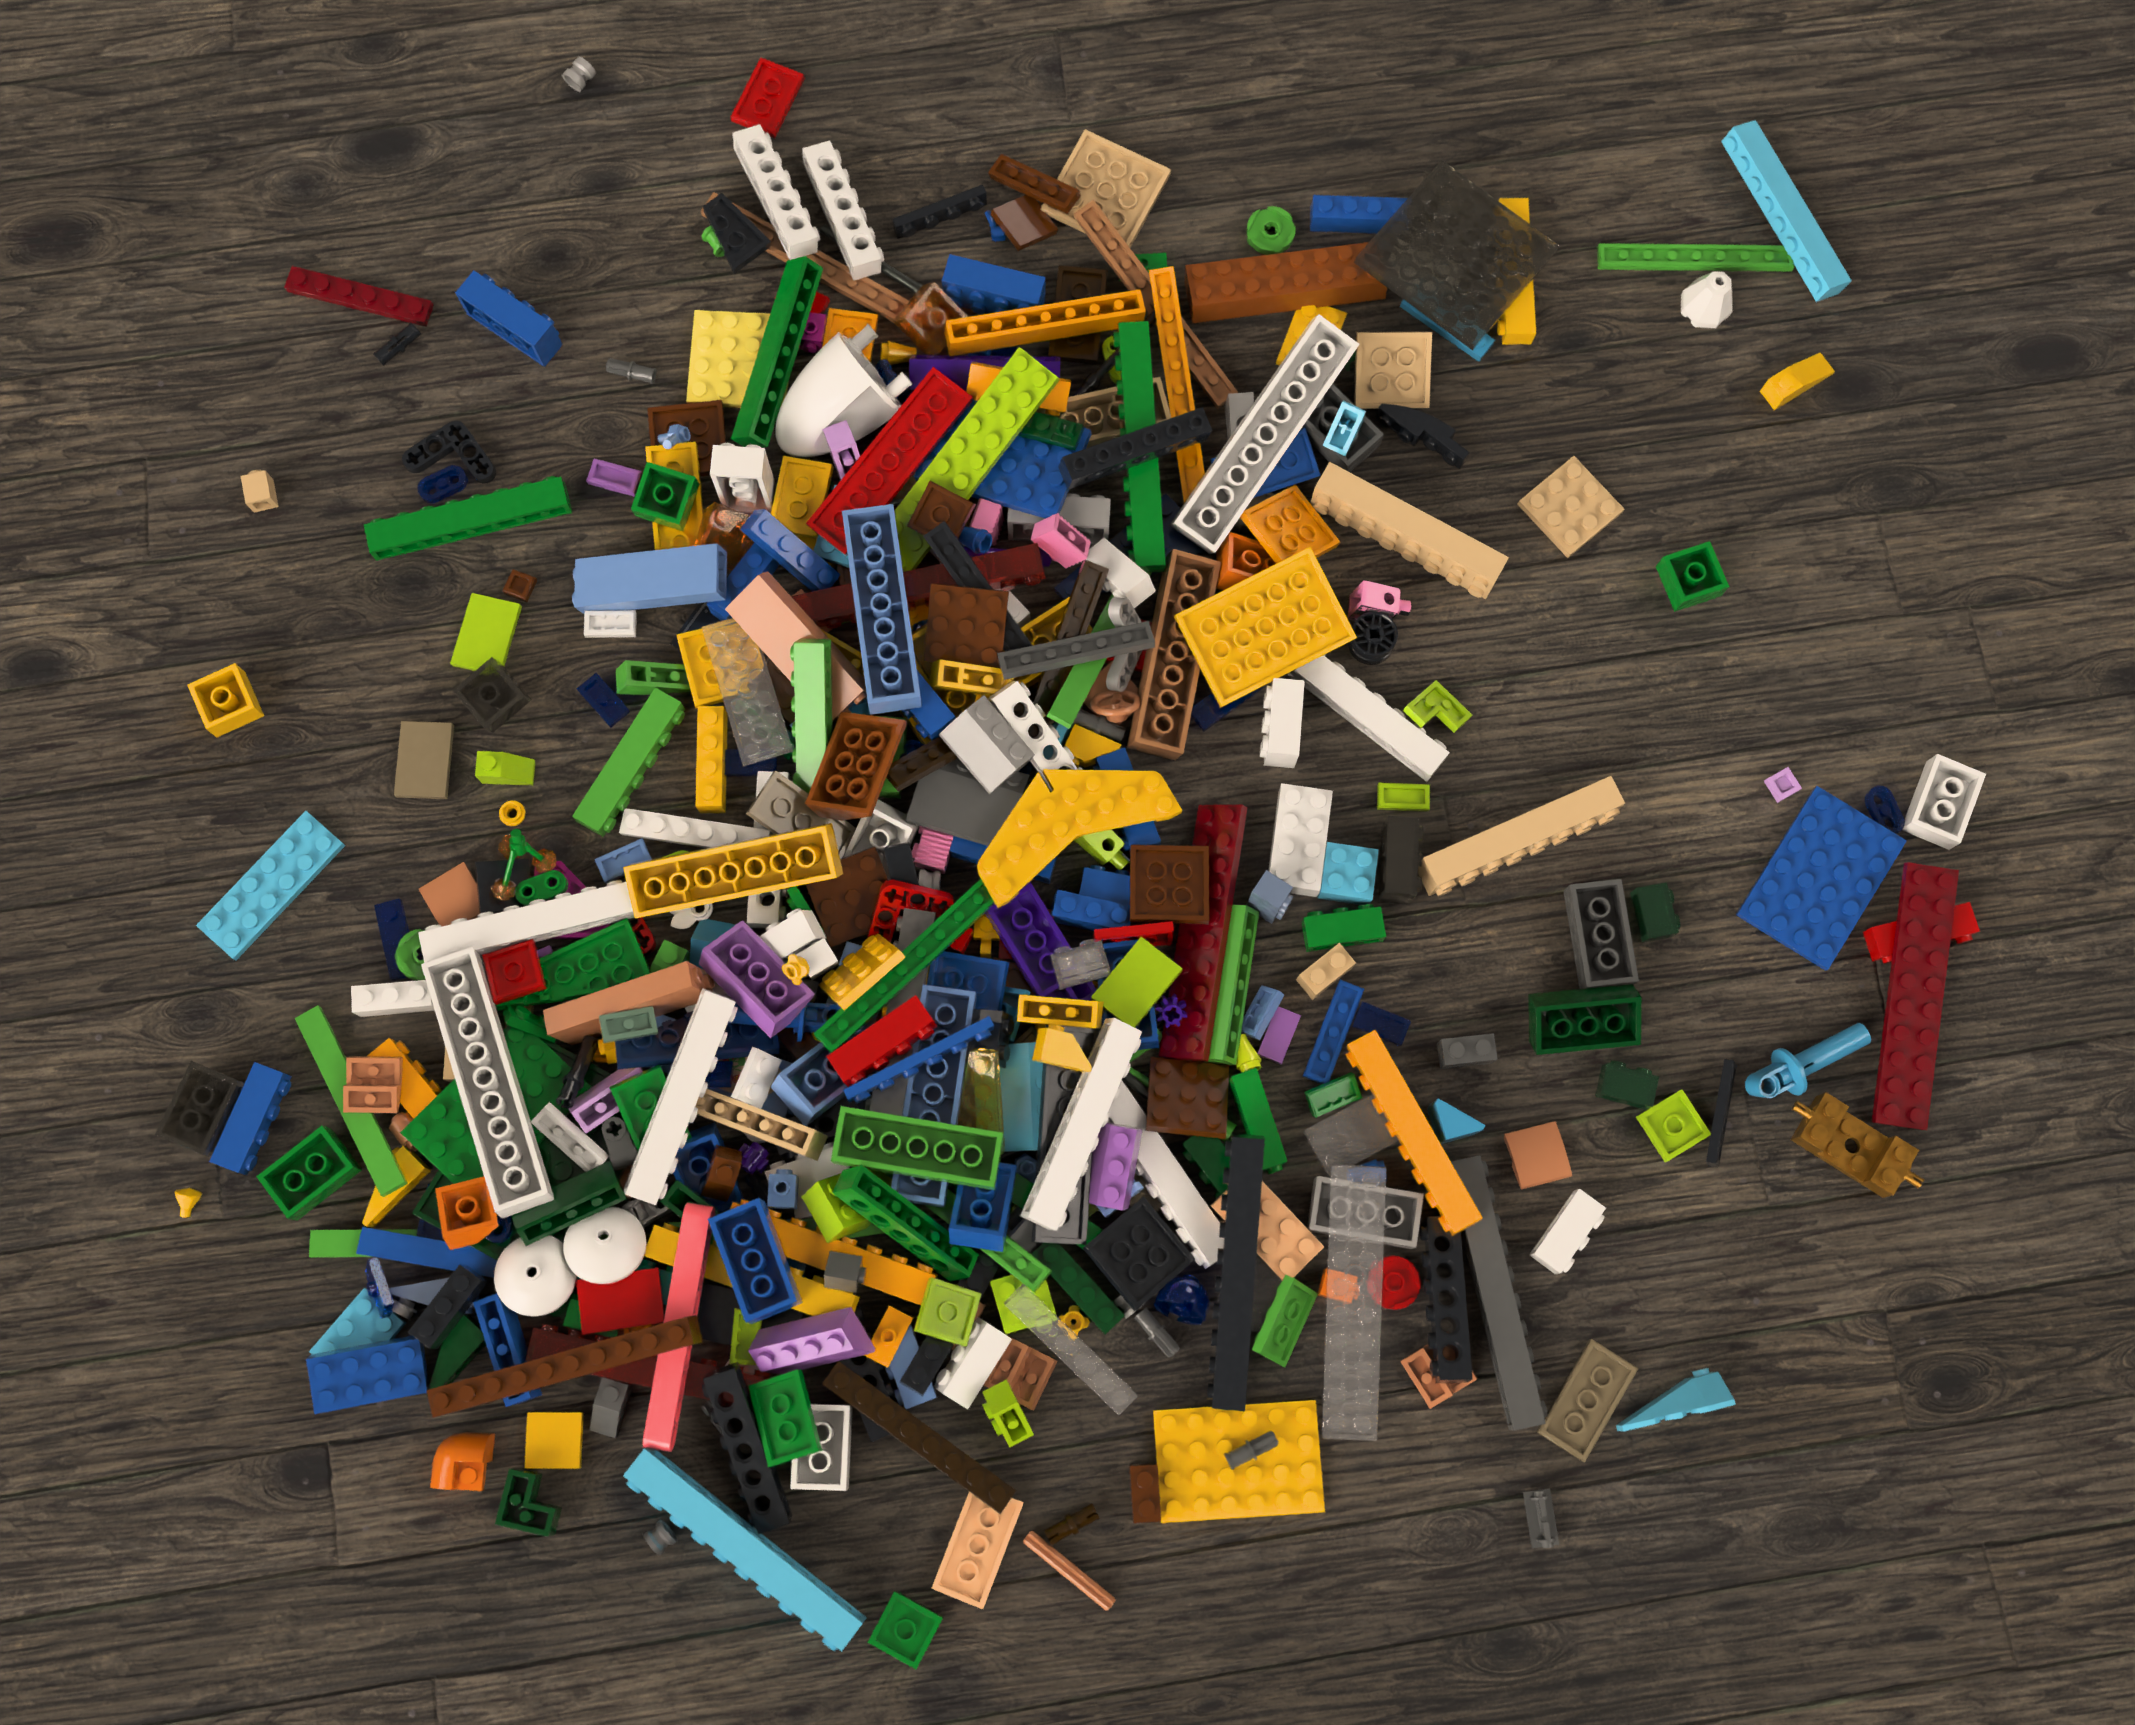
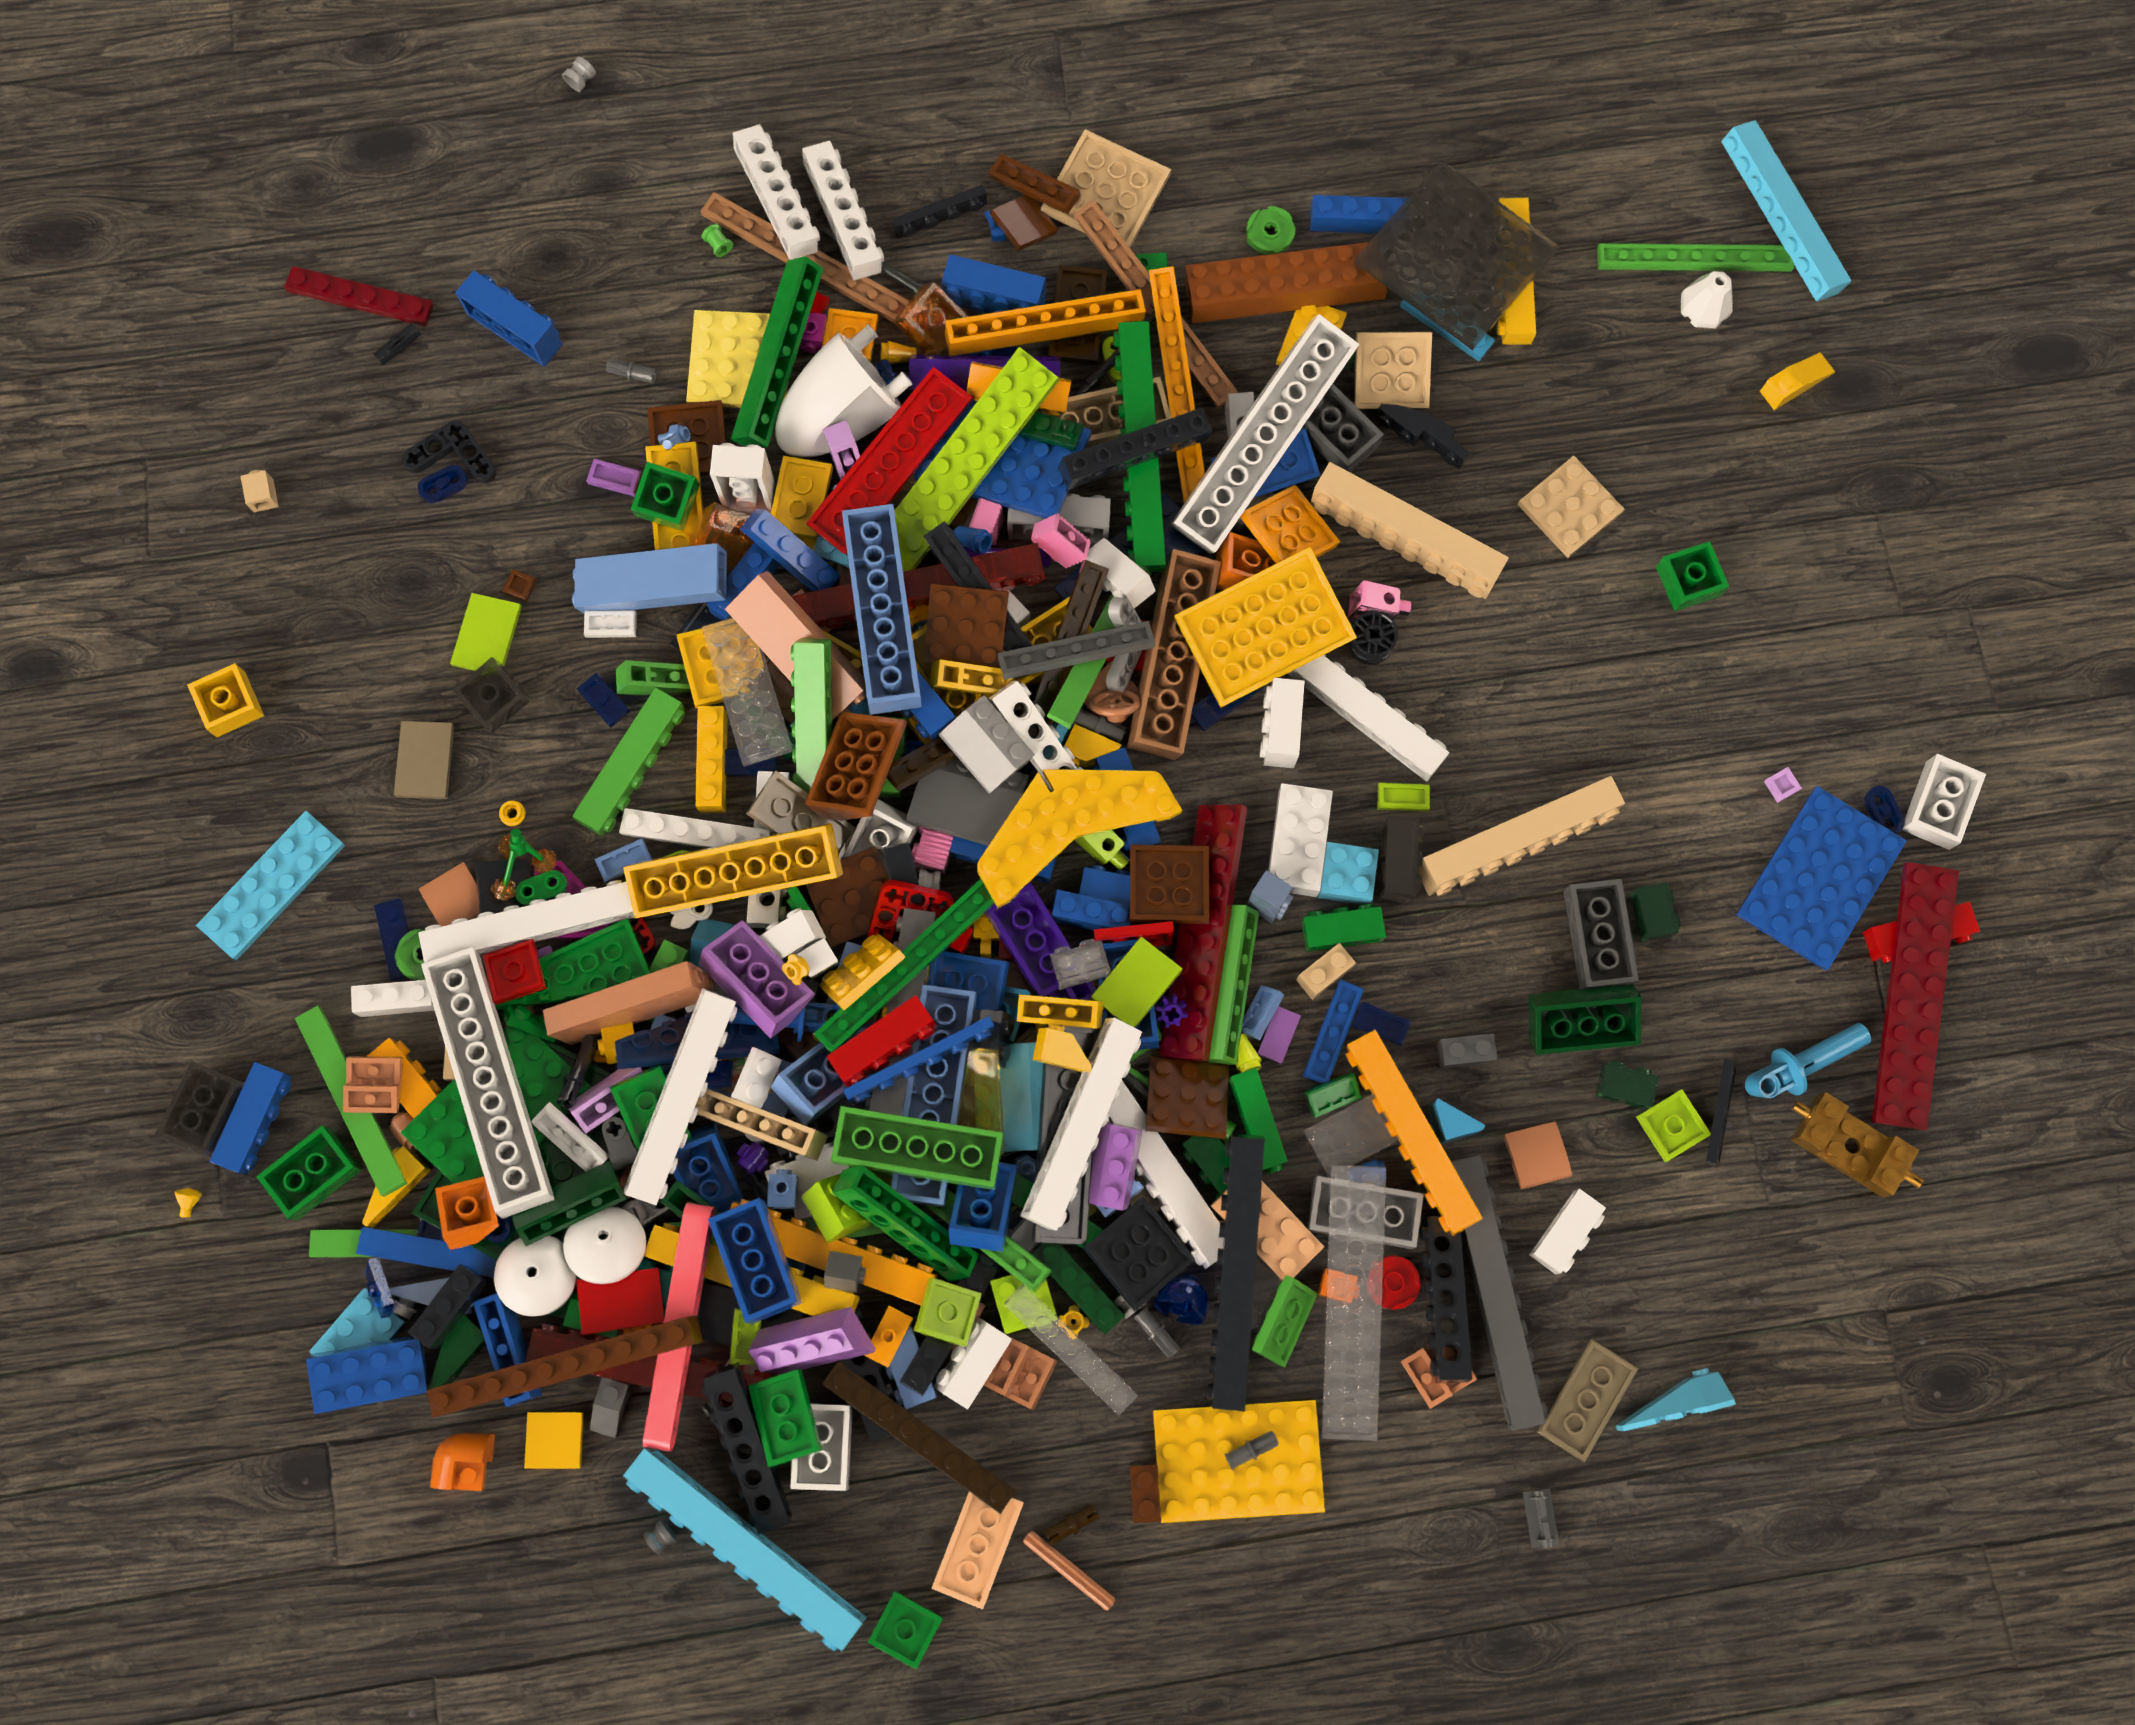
green brick [363,476,572,561] -> none
lime slope [475,751,535,785] -> none
dark green brick [495,1468,562,1537] -> none
sand green plate [599,1006,658,1043] -> none
reddish brown slope [701,1145,742,1202] -> none
black wing [703,193,771,274] -> none
red tile [730,57,805,138] -> none
reddish brown tile [907,481,976,538] -> none
lime brick [982,1379,1034,1447] -> none
medium azure slope [1323,400,1366,456] -> none
lime plate [1403,680,1473,733] -> none

